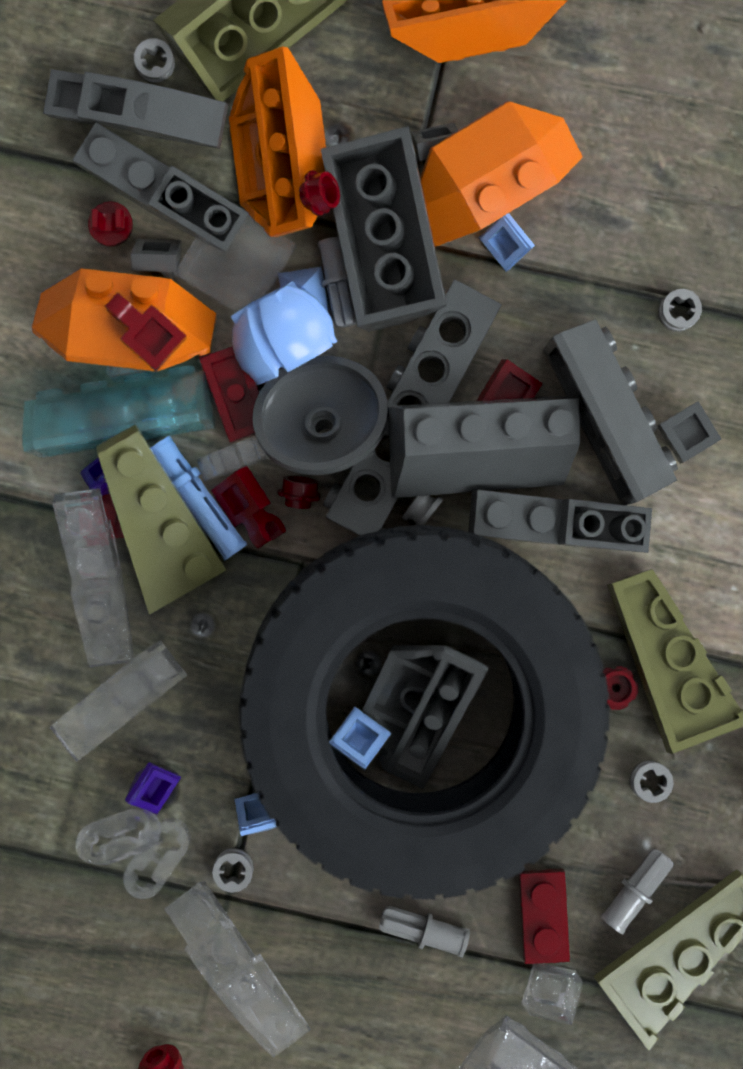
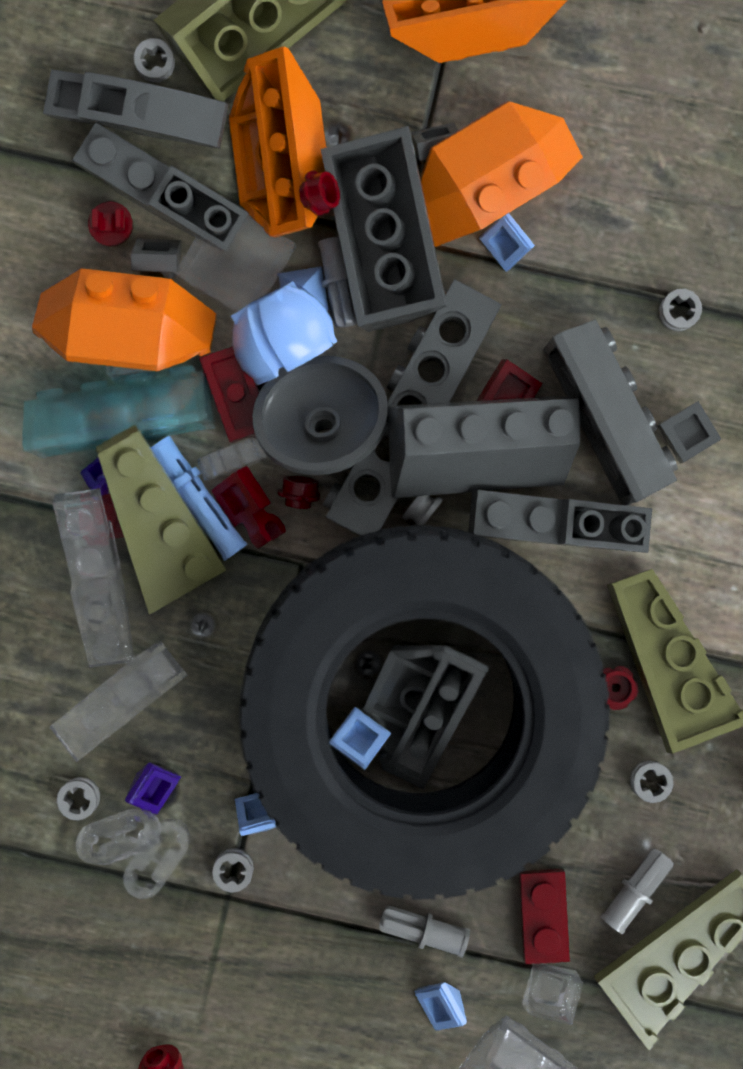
dark red plate [105,292,187,372] -> none
clear slope [164,881,311,1058] -> none
none -> light grey bush [57,777,101,821]
none -> light blue slope [414,982,467,1031]

